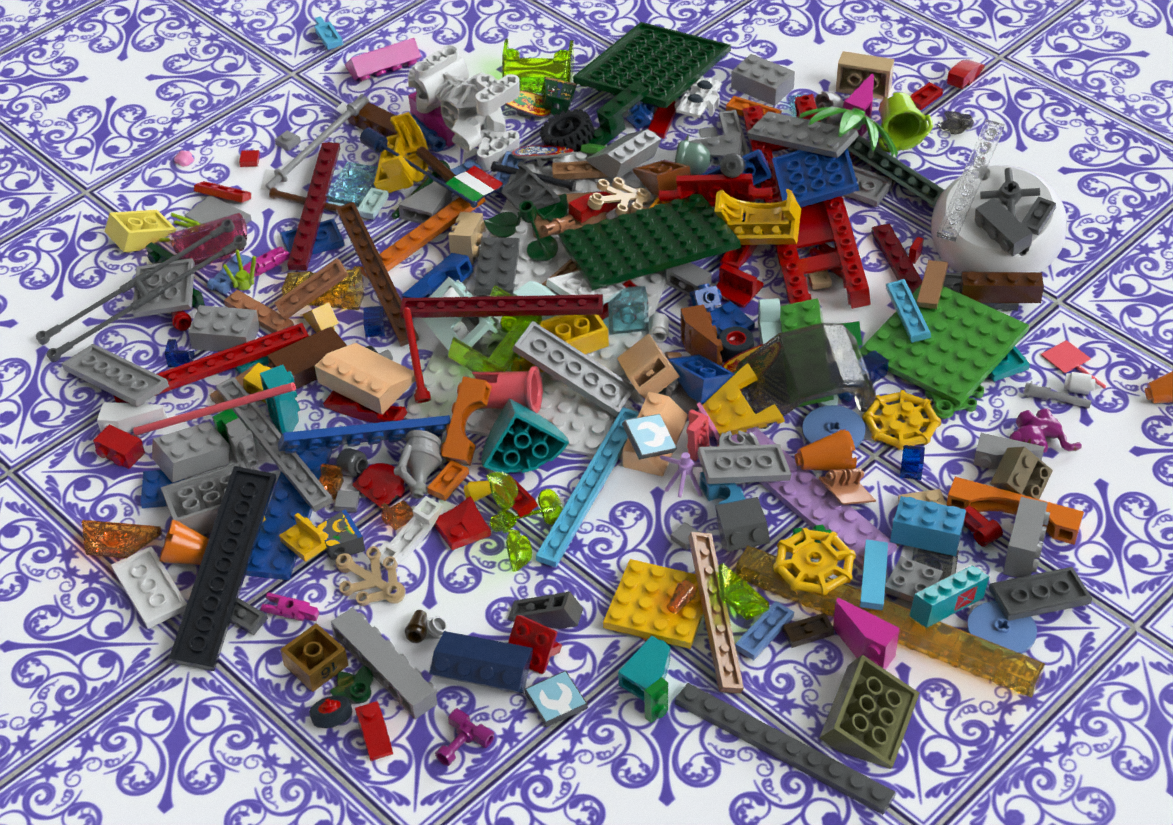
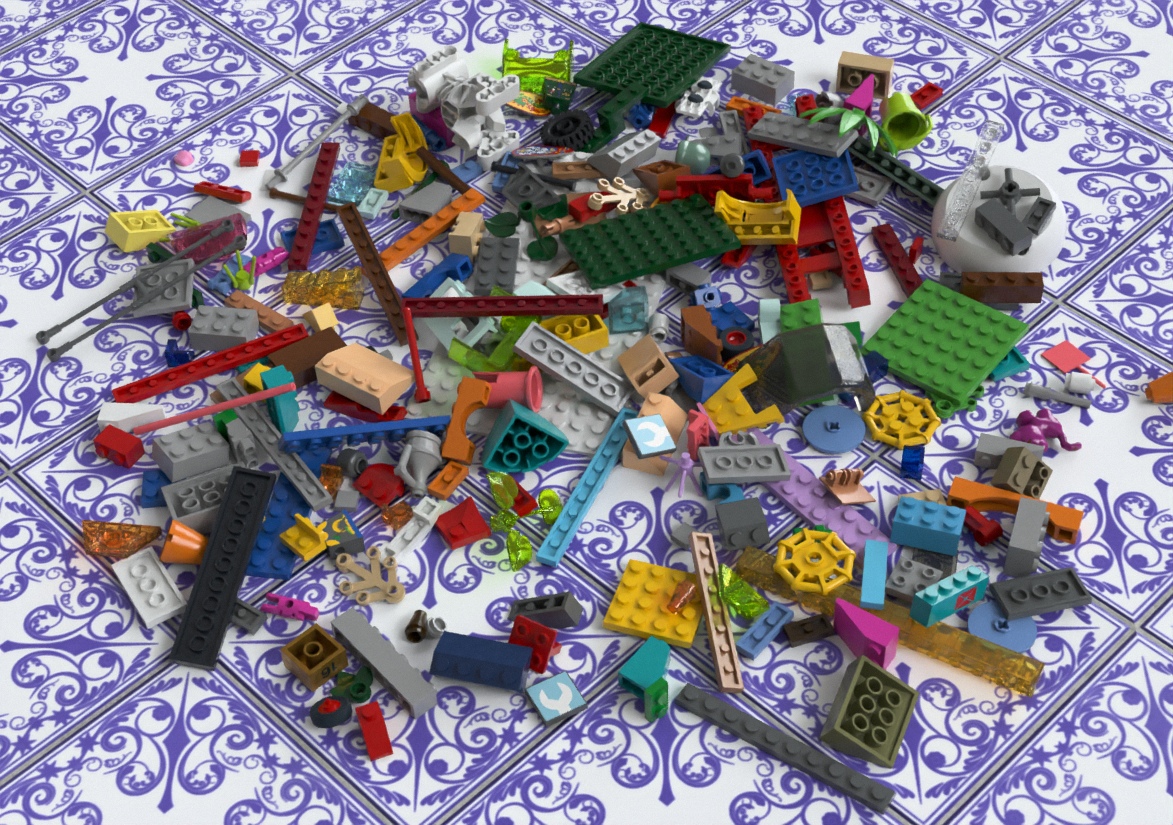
light grey plate [62,344,169,407] -> none
nougat plate [274,258,349,320] -> none
light grey plate [275,130,301,151] -> none
medium azure hinge [314,16,343,50] -> none
slope [345,38,421,82] -> none
flag [360,127,503,208] -> none
clear blue panel [363,306,385,338] -> none
magenta bar [435,708,494,766] -> none
yellow cone [464,479,497,502] -> none
bright green tile [581,143,606,154] -> none
red bracket [716,263,764,308] -> none
orange cone [795,429,857,471] -> none
medium azure tile [886,279,931,343] -> none
medium nougat tile [917,260,948,309] -> none
clear smoke plate [937,111,974,134] -> none
red slope [947,59,985,89] -> none

